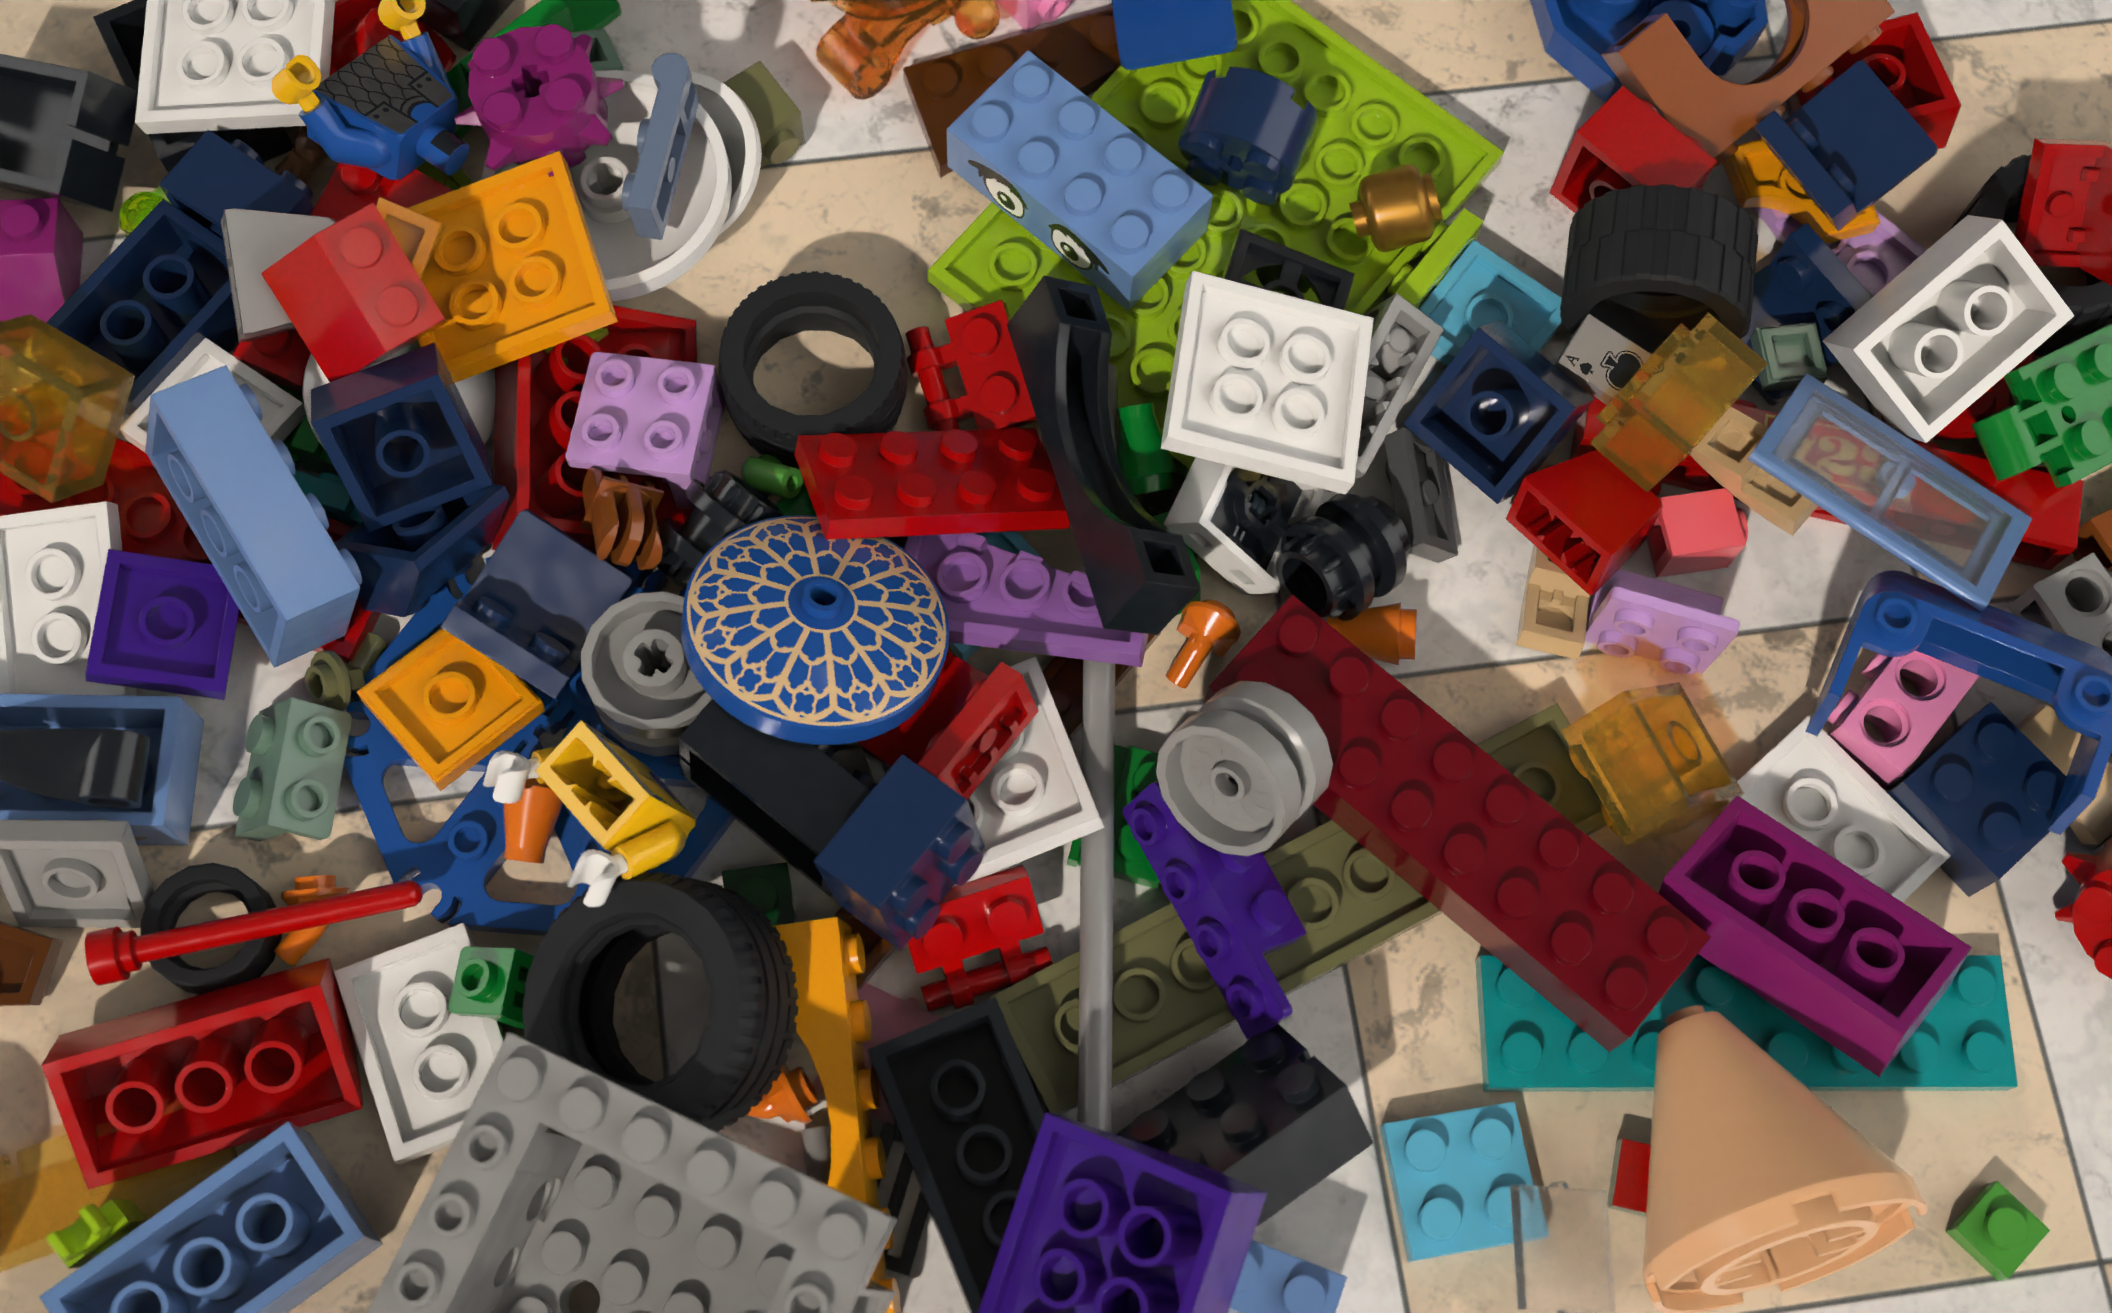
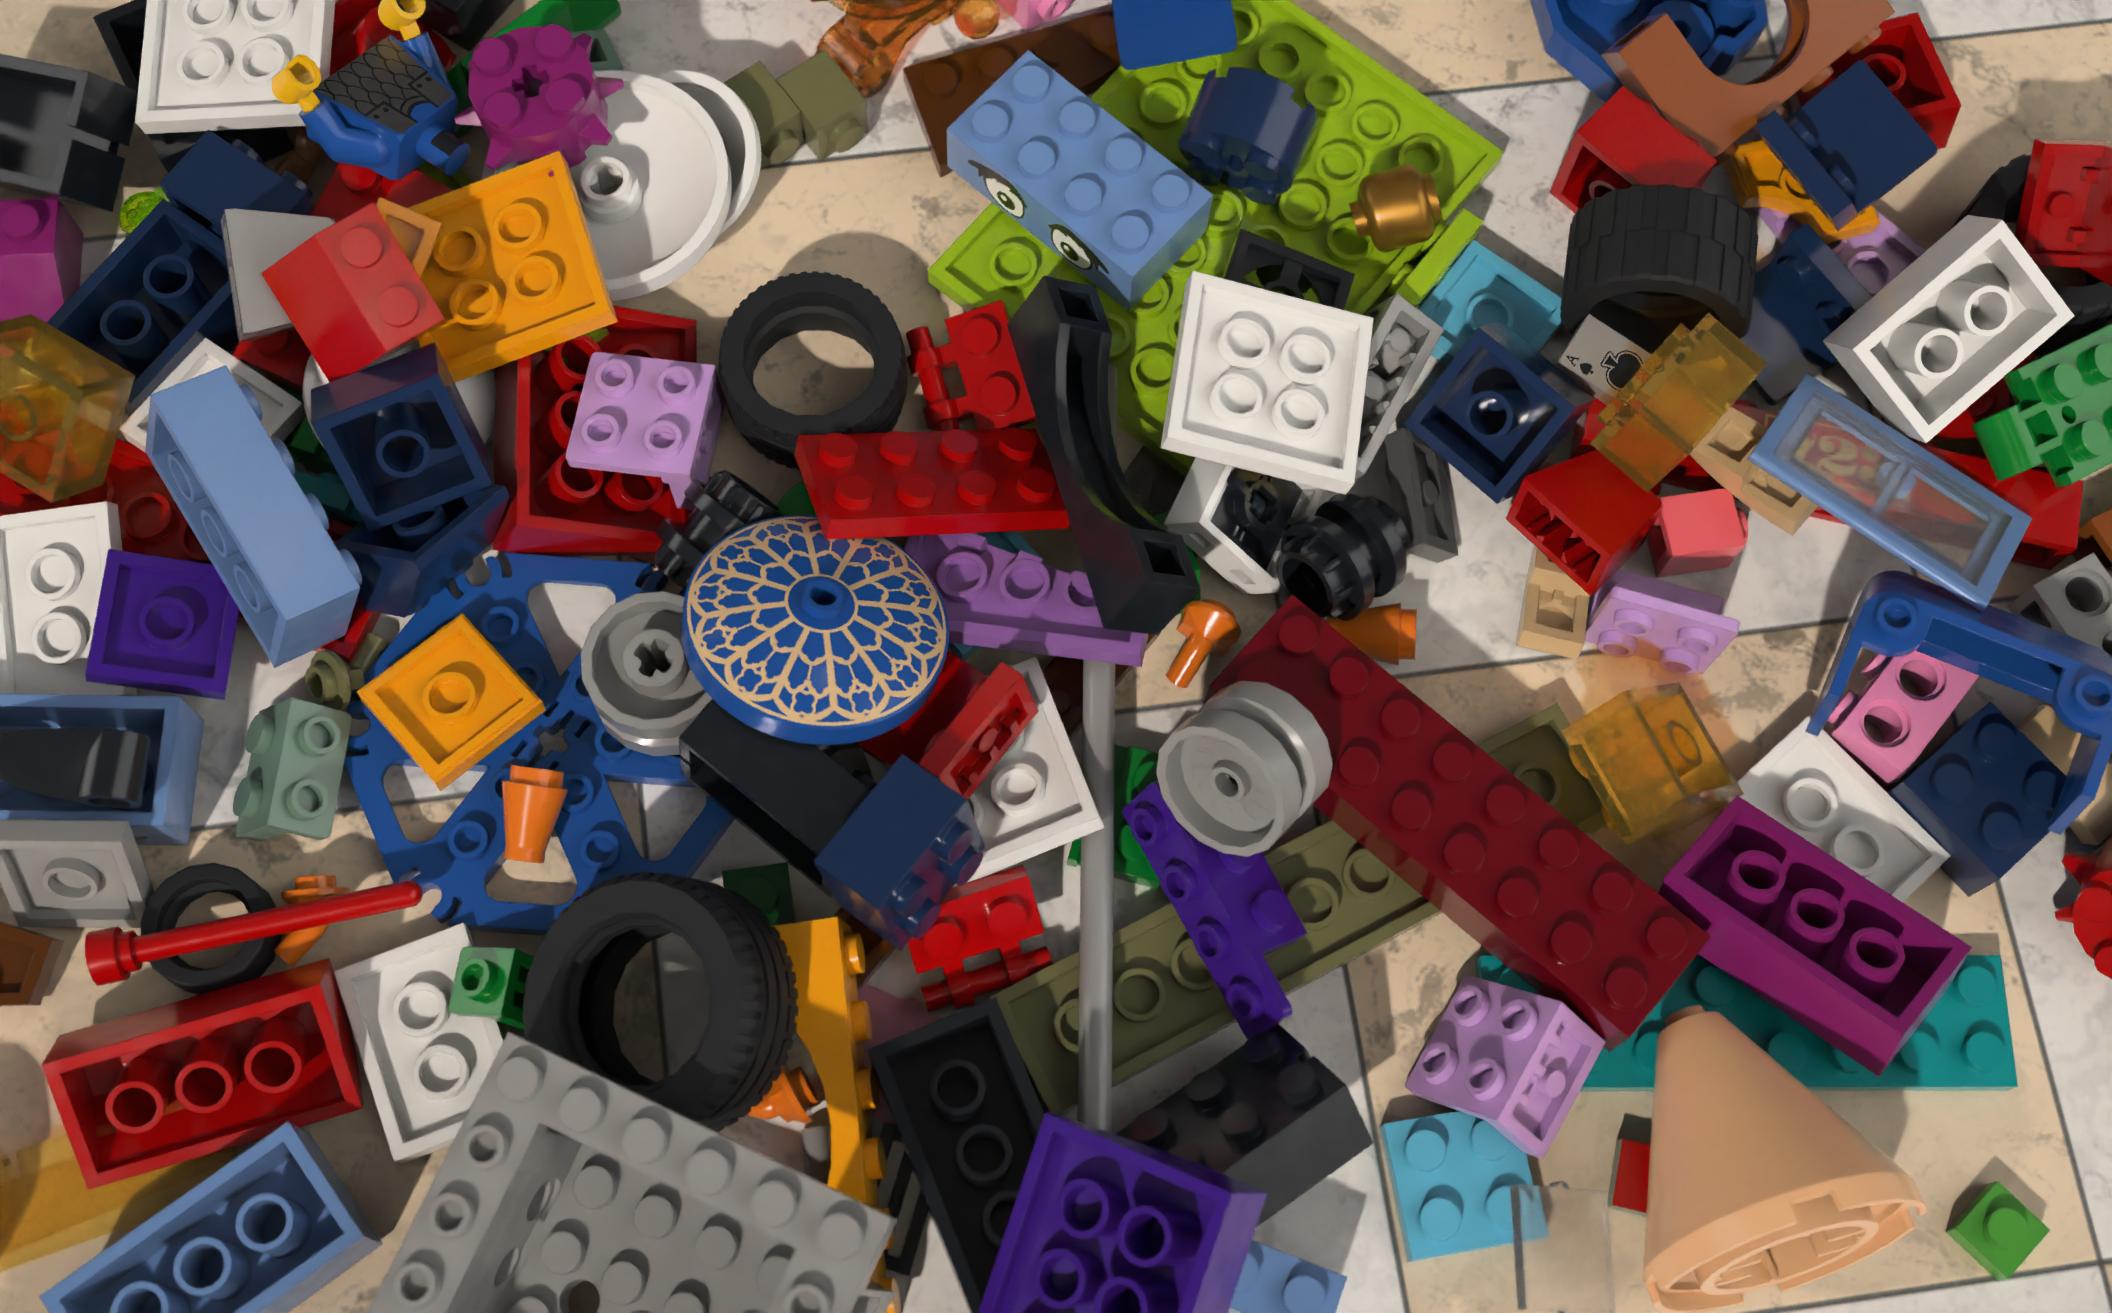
lime plate [46,1199,147,1268] -> none
dark blue bracket [440,509,633,699] -> none
yellow torso [483,720,696,907] -> none
dark orange arm [580,467,664,570] -> none
sand blue plate [622,53,699,240] -> none
bright green arm [741,454,803,499] -> none
green cone [1117,403,1177,495] -> none
sand green tile [1750,323,1828,392] -> none
none -> olive brick [776,50,869,161]
none -> lavender bracket [1405,975,1606,1159]

